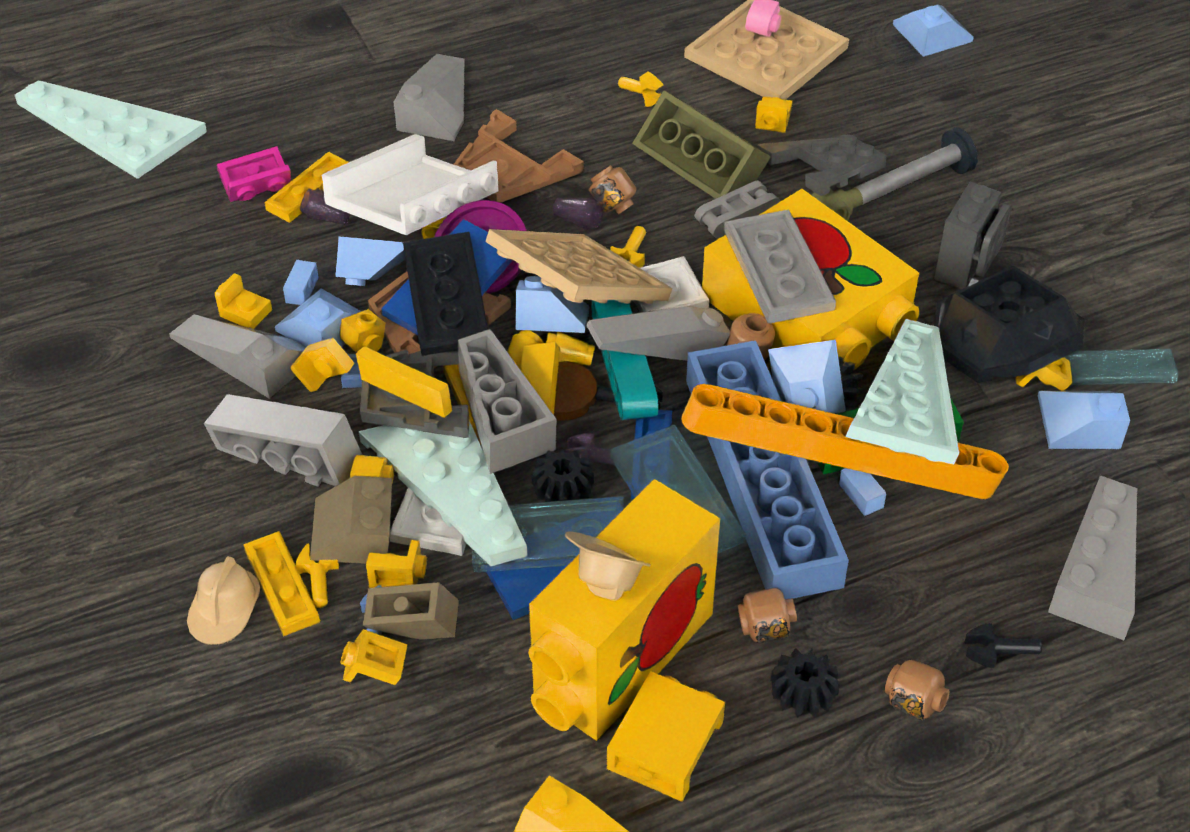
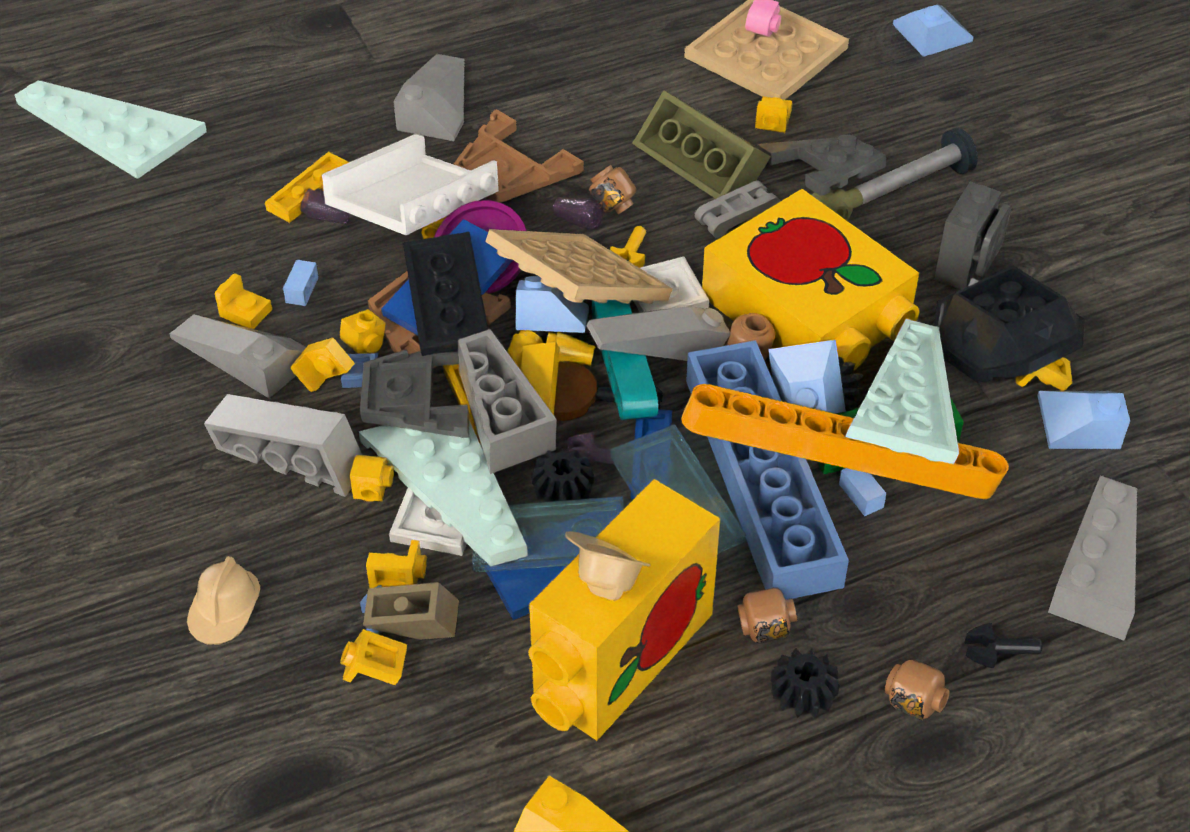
dark pink bracket [217,146,291,202] -> none
yellow tile [244,531,320,636] -> none
light blue slope [275,288,361,347] -> none
yellow bar [296,543,339,608] -> none
dark tan slope [310,476,392,564] -> none
light blue slope [336,237,405,286] -> none
yellow tile [356,347,452,418] -> none
yellow panel [607,671,725,802] -> none
yellow bar [618,72,664,107] -> none
light grey tile [724,209,836,324] -> none
clear light blue tile [1066,349,1179,385] -> none

